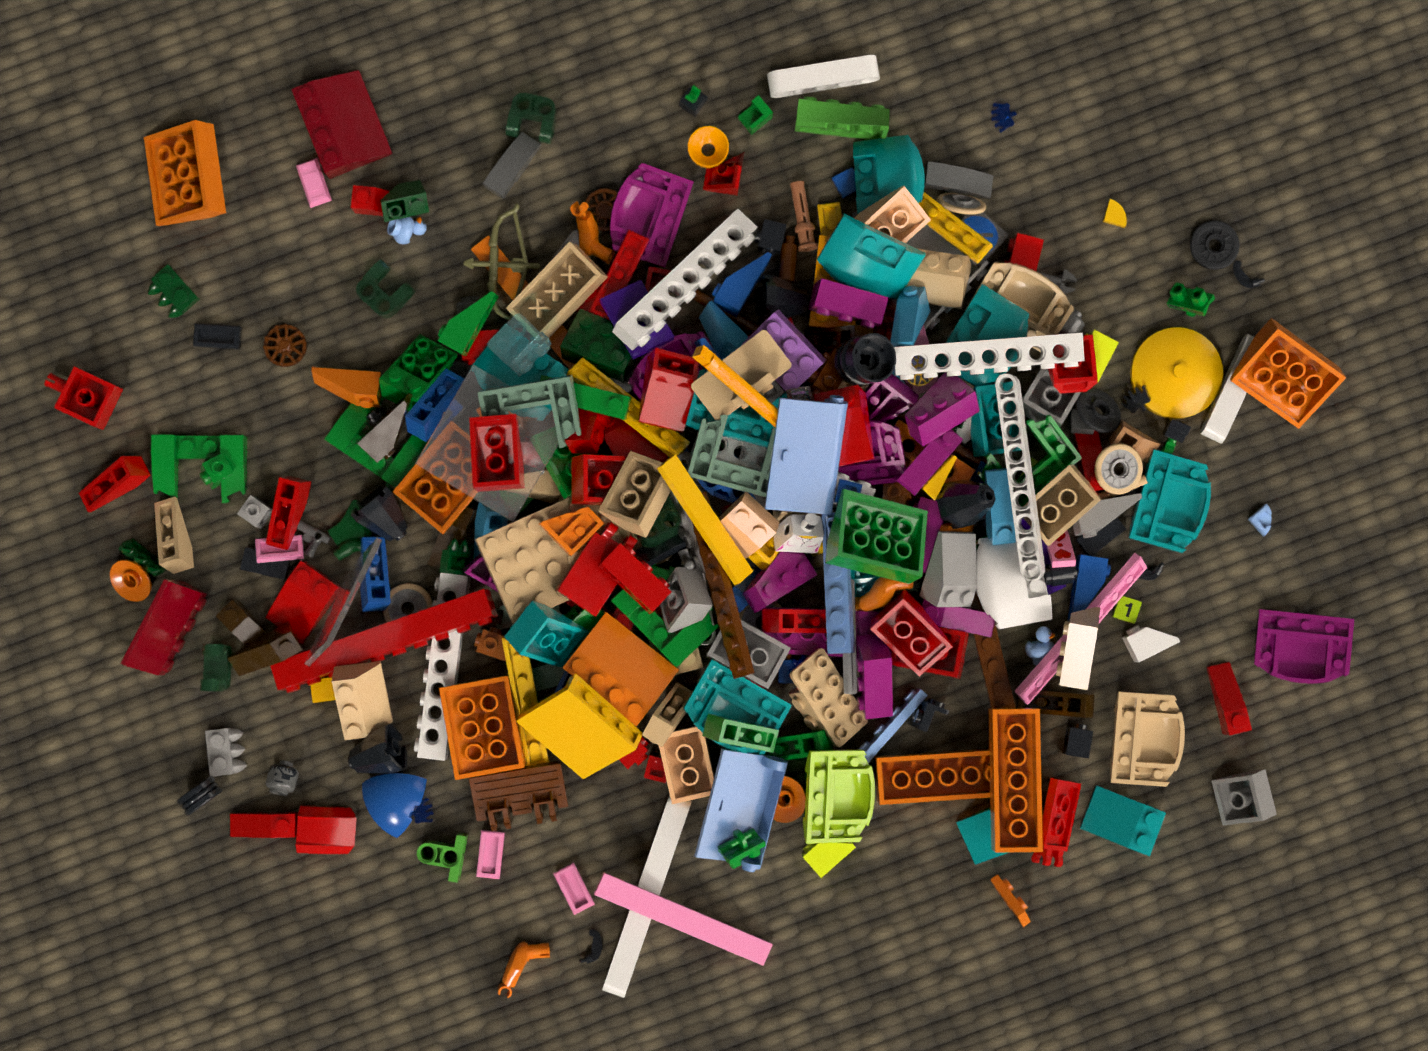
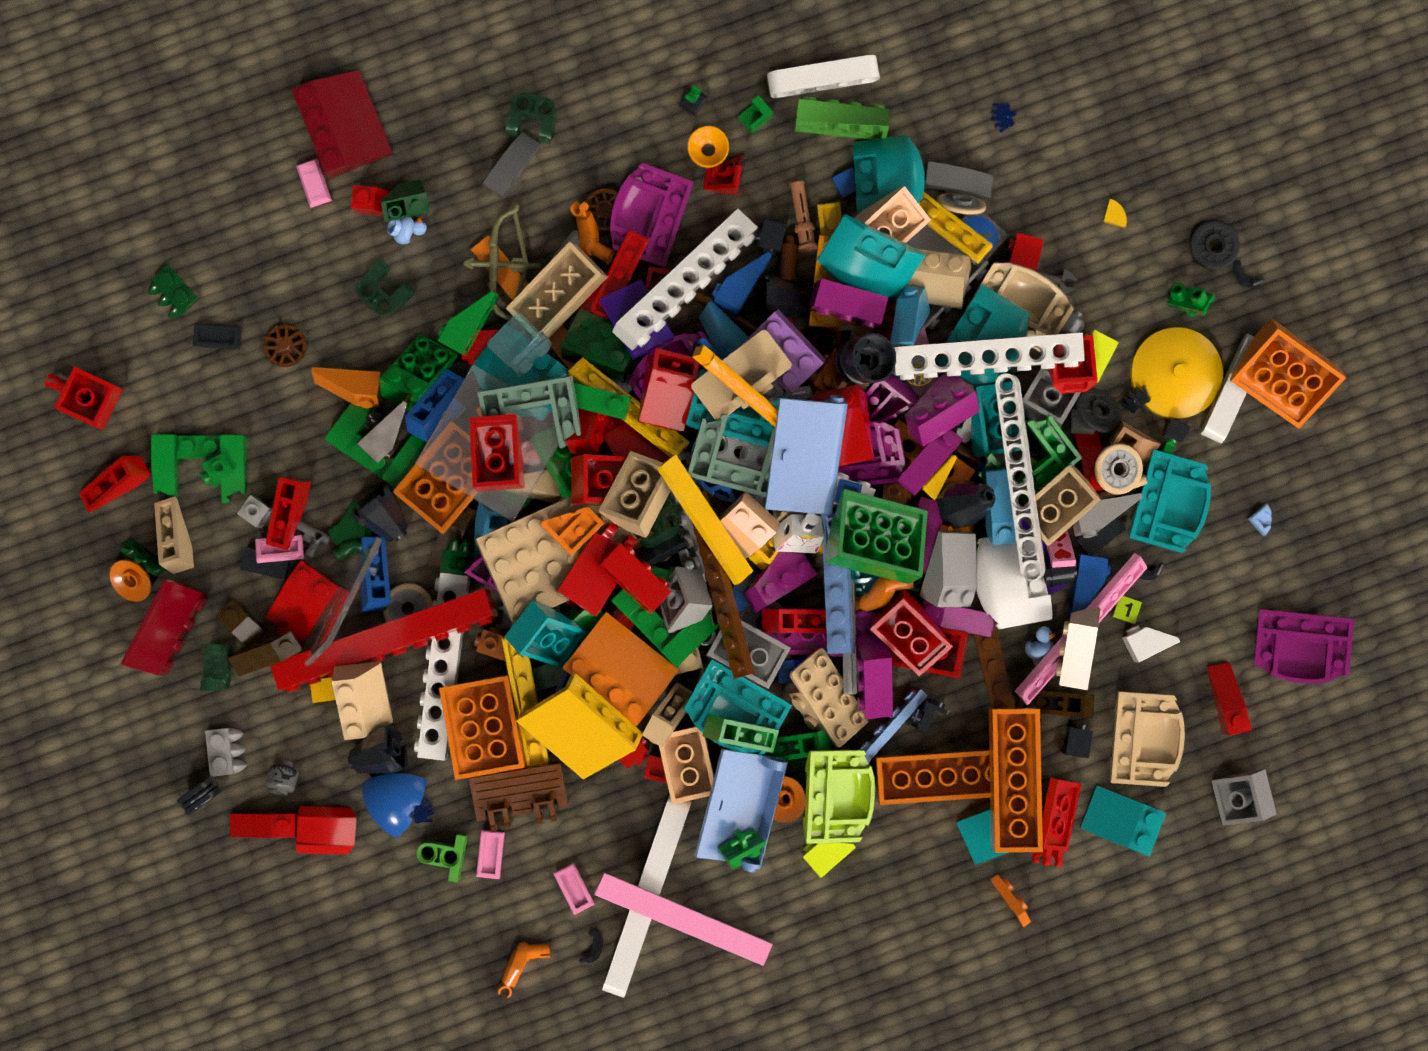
orange slope [144,120,226,226] -> none

